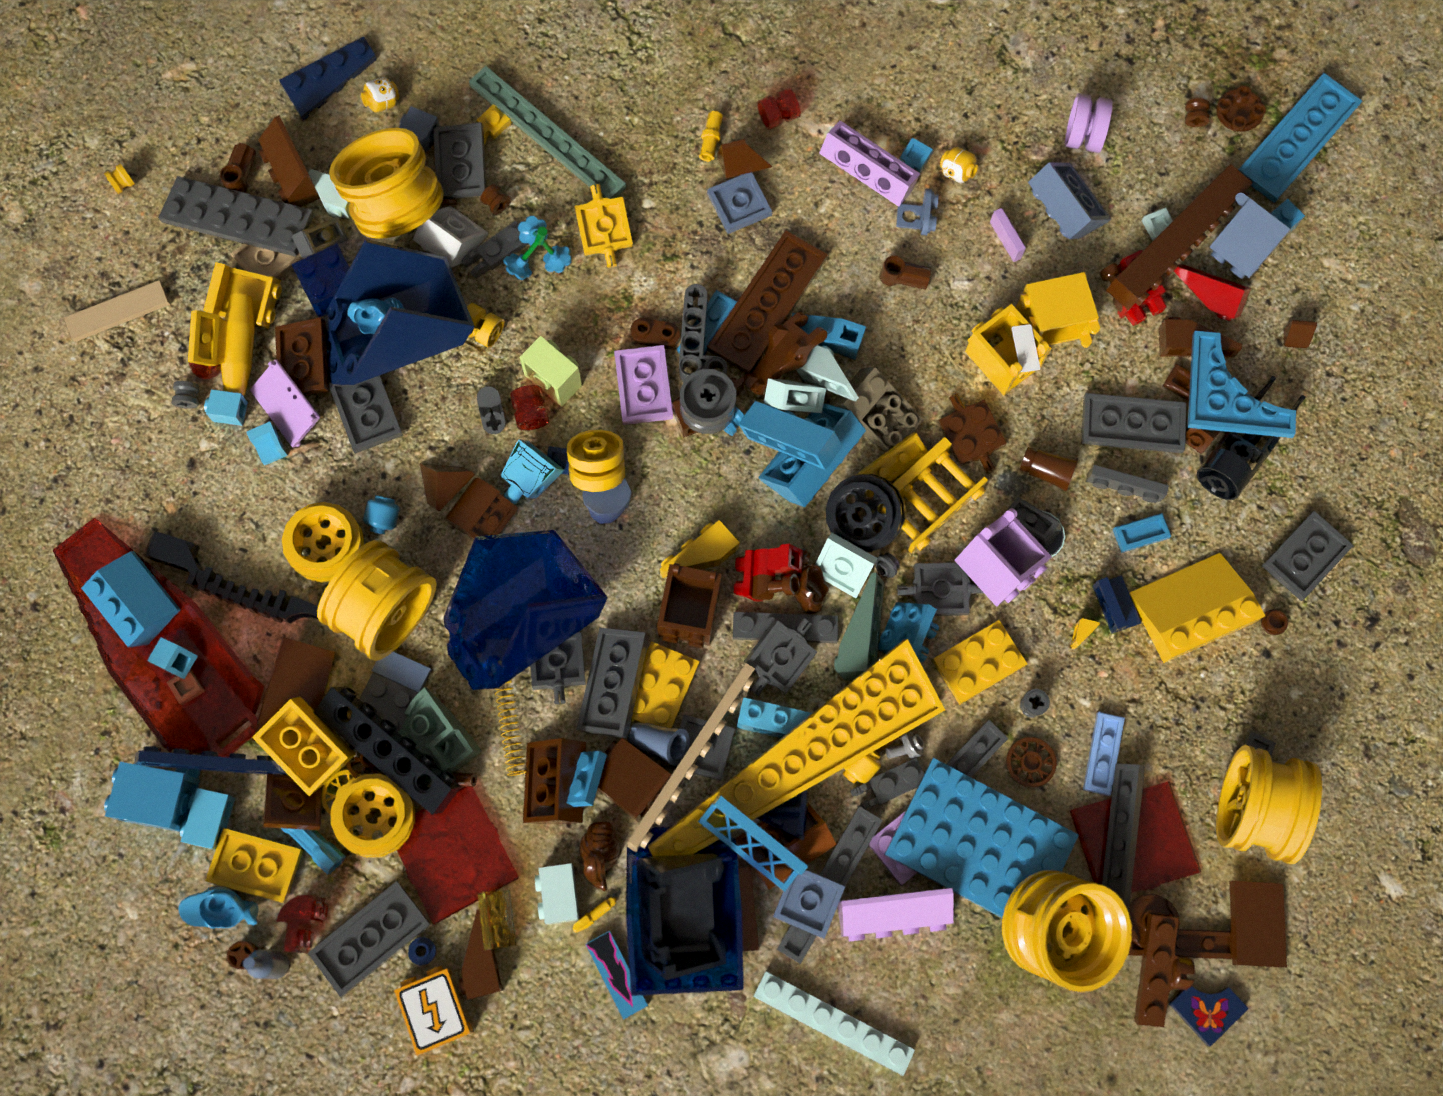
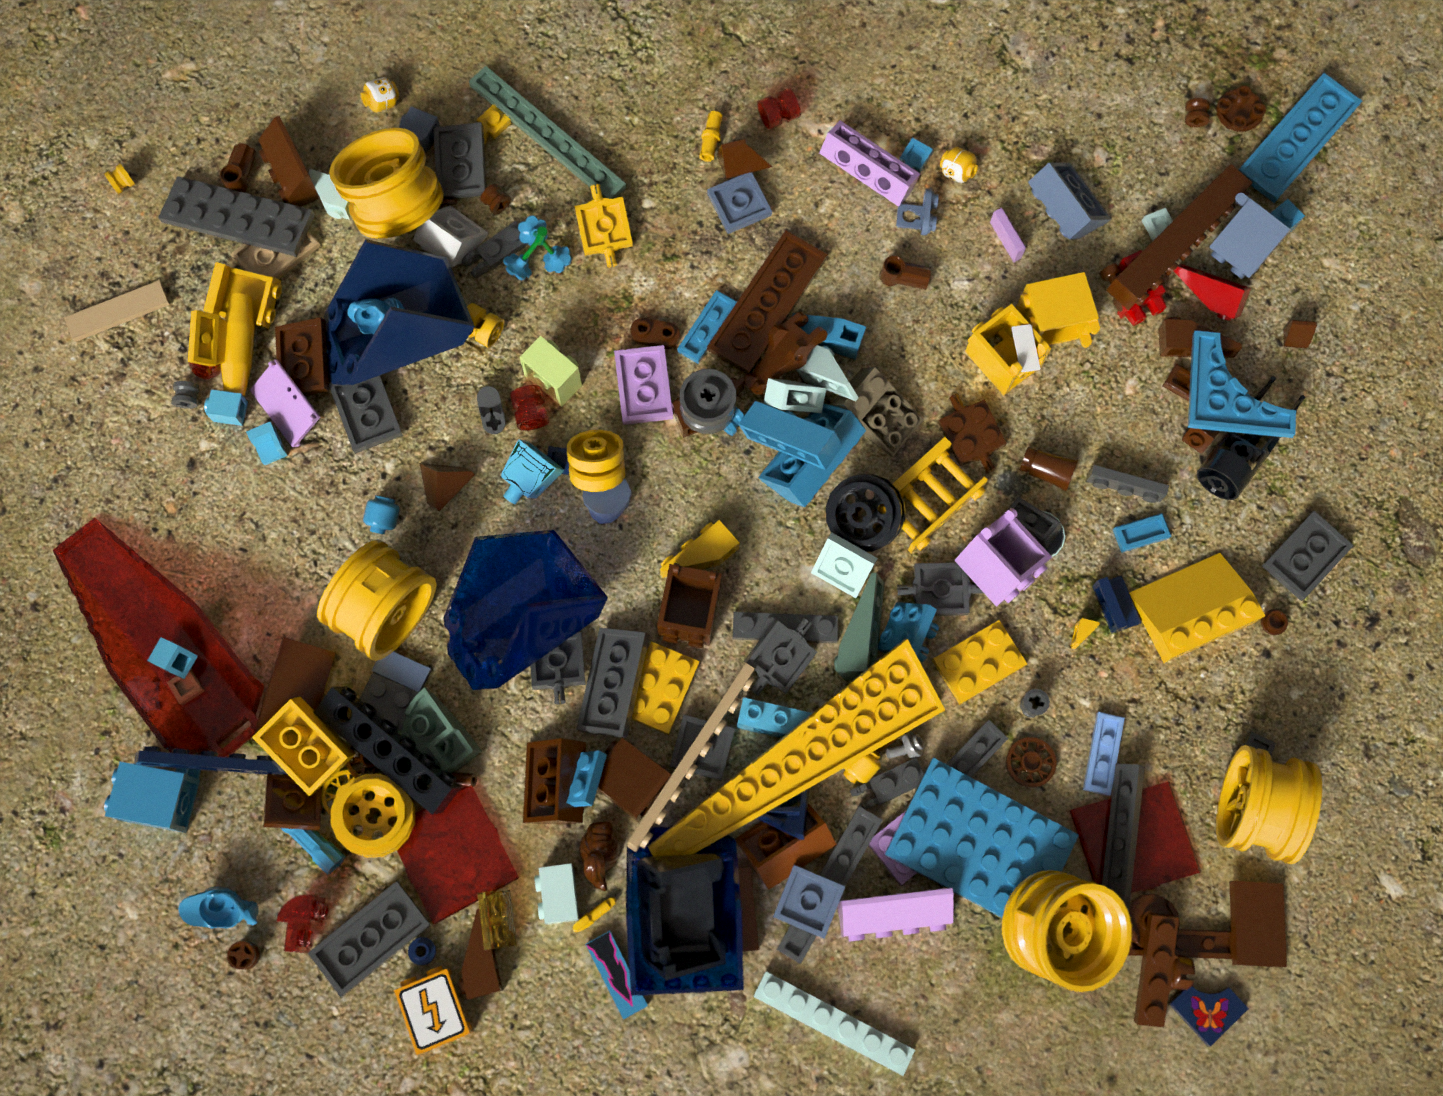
dark azure slope [81,551,181,647] -> none
black piece [143,531,319,624] -> none
medium azure brick [180,788,235,850] -> none
yellow plate [205,828,303,904] -> none
sand blue piece [243,950,290,979] -> none
dark blue wing [279,37,377,122] -> none
yellow wheel [282,502,364,583] -> none
clear blue brick [291,244,349,318] -> none
dark grey slope [292,217,349,258] -> none
reddish brown brick [444,478,518,549] -> none
yellow piece [493,678,527,776] -> none
sand blue plant [628,722,690,766] -> none
dark grey beam [679,284,727,382] -> none
dark azure fence [698,795,808,892] -> none
red hips [734,544,803,602] -> none
reddish brown hair [780,549,829,614] -> none
yellow tile [856,432,928,497] -> none
dark grey plate [876,553,900,578] -> none
lavender wheel [1065,93,1113,153] -> none
dark grey plate [1081,393,1186,453] -> none

